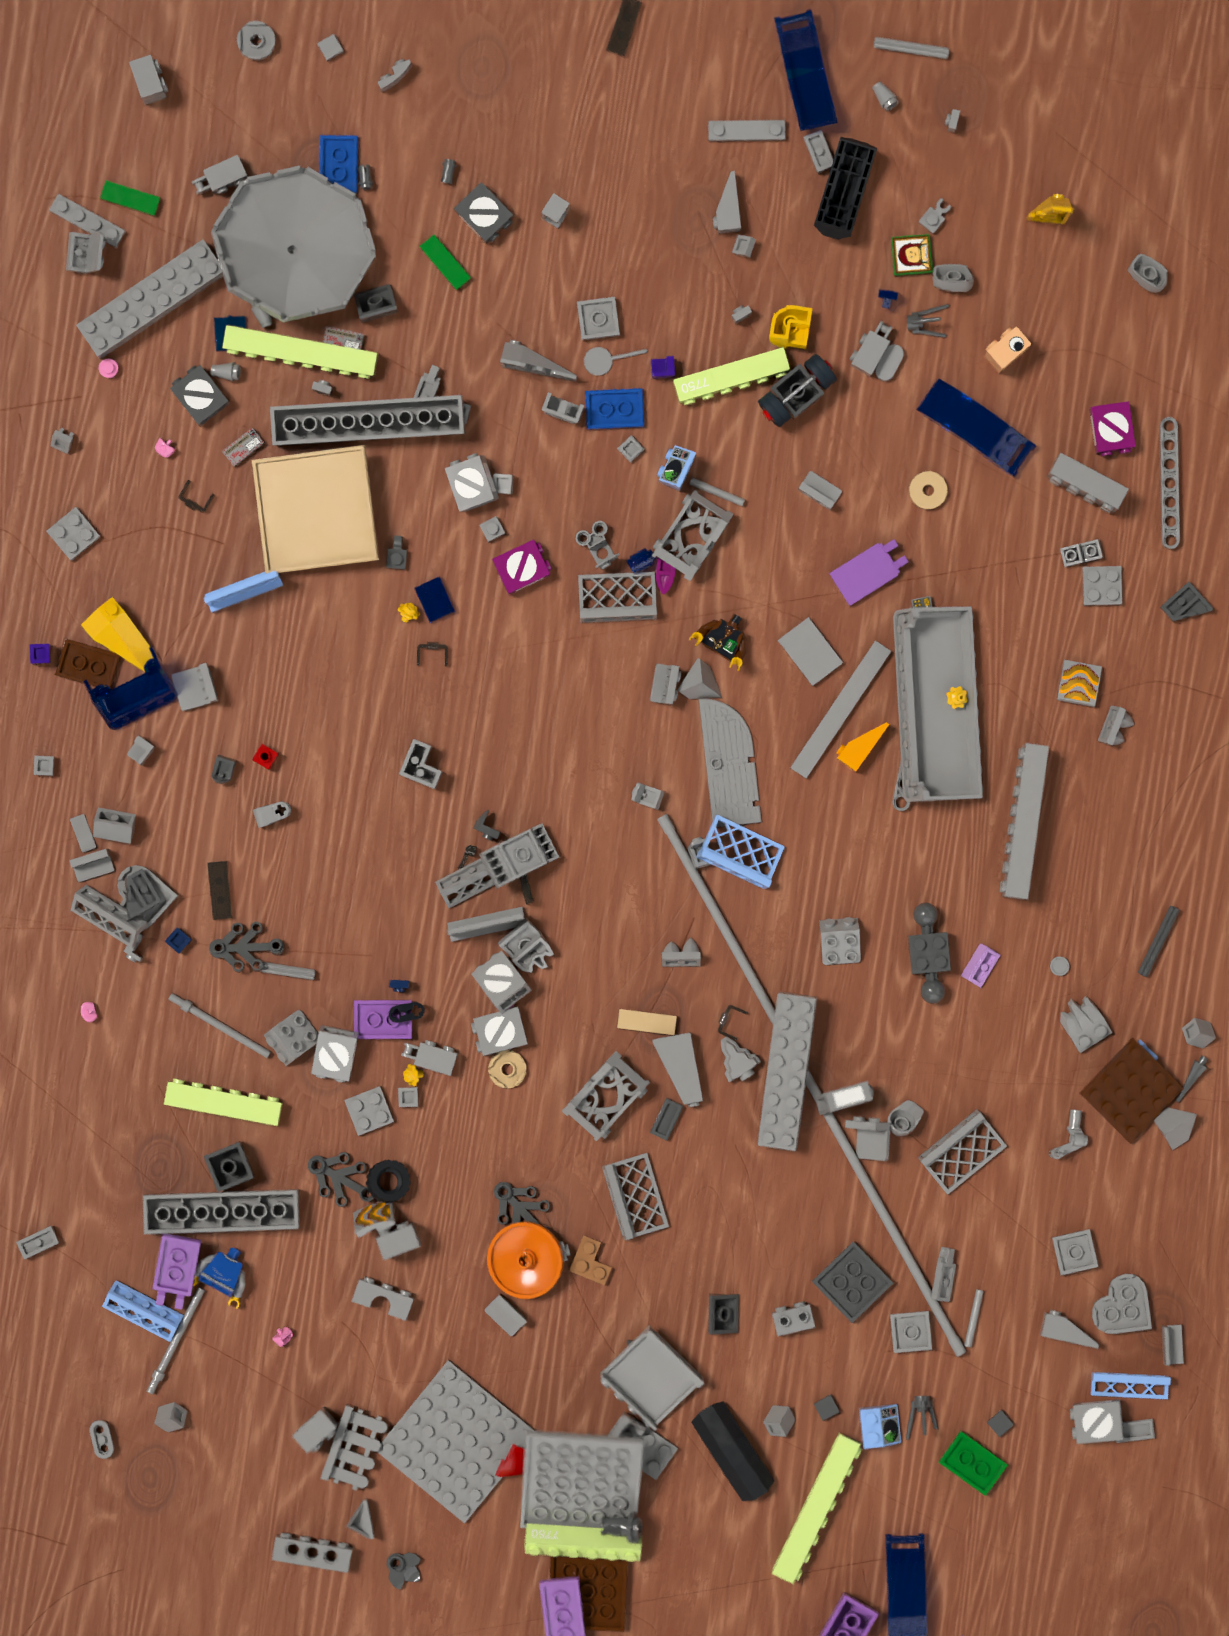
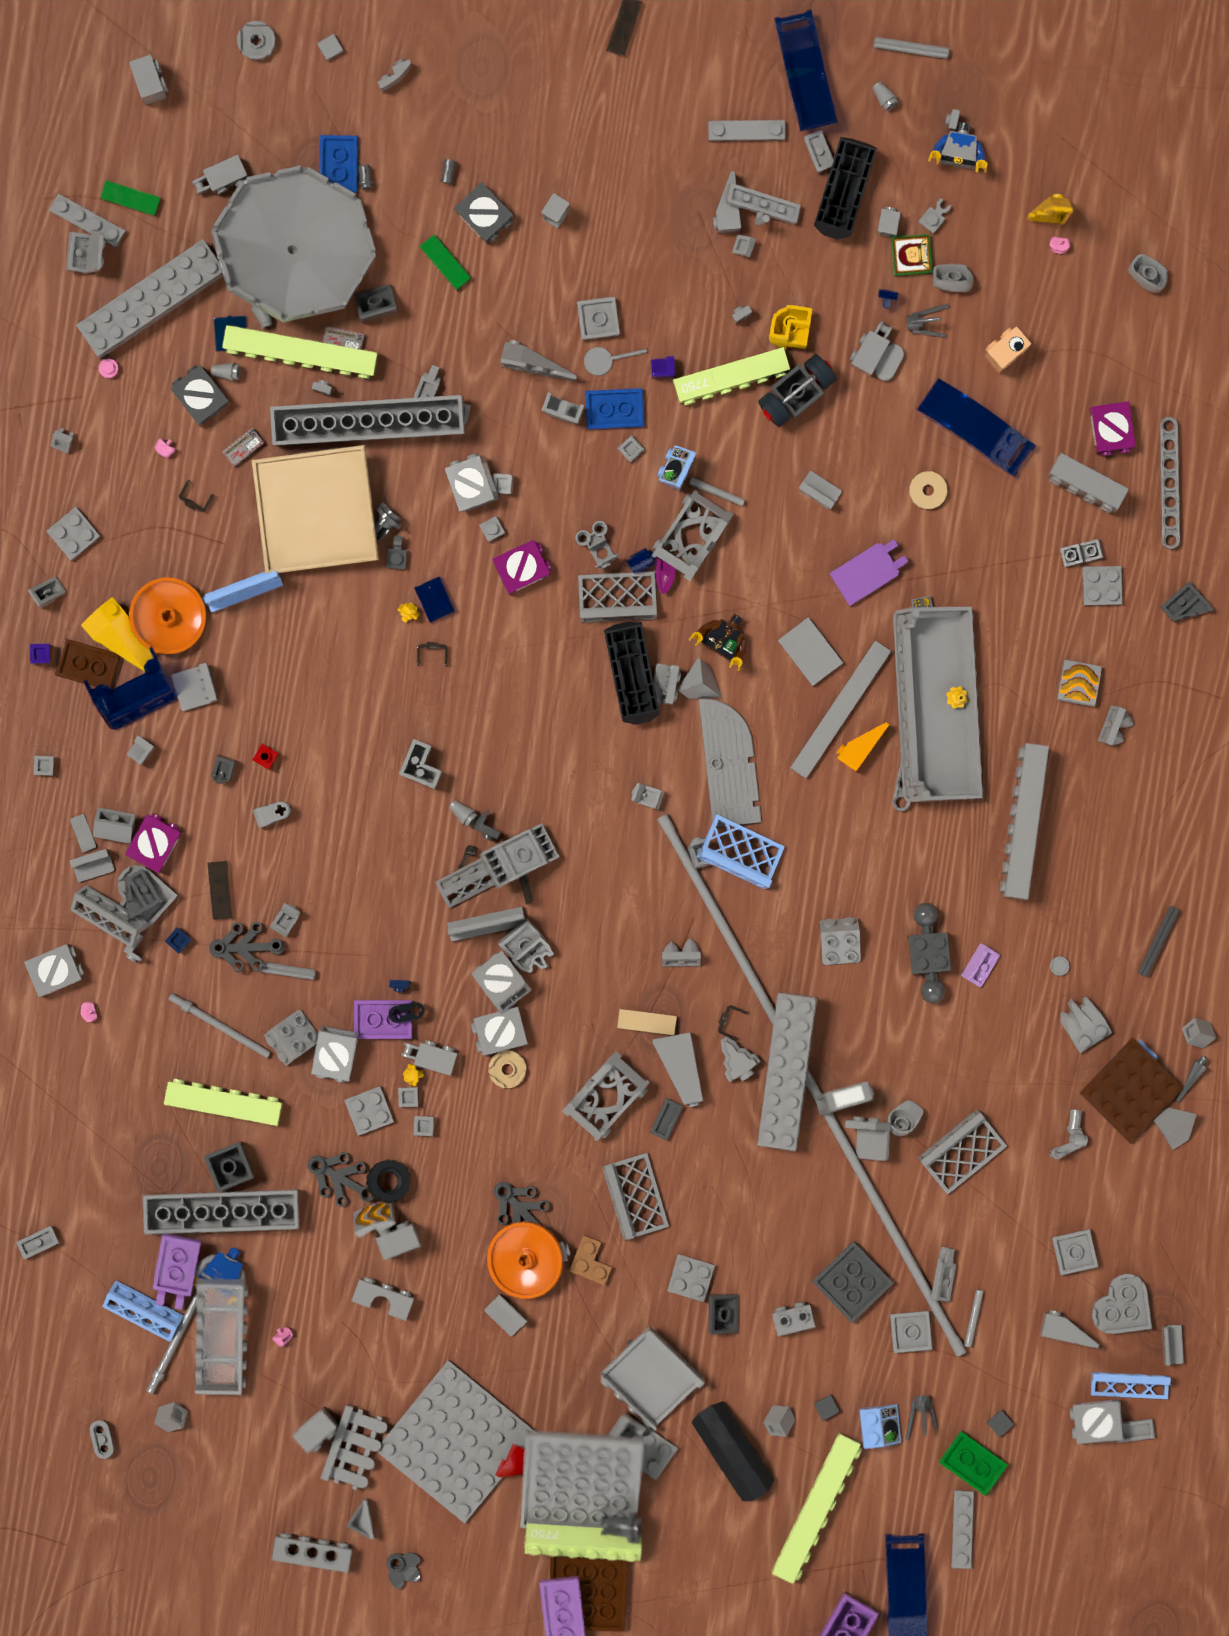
none -> light grey brick [24,944,85,997]
none -> light grey slope [28,576,66,609]
none -> magenta brick [125,813,182,873]
none -> orange dish [129,577,206,654]
none -> clear window [195,1277,248,1395]
none -> light grey bracket [270,903,300,937]
none -> dark grey piece [374,502,402,543]
none -> light grey plate [414,1116,434,1136]
none -> light grey cone [449,800,478,827]
none -> black piece [604,622,660,725]
none -> light grey plate [667,1254,715,1302]
none -> light grey plate [725,183,801,226]
none -> light grey brick [877,207,901,237]
none -> torso [928,122,987,173]
none -> light grey plate [951,1490,974,1569]
none -> bright pink piece [1050,237,1070,254]

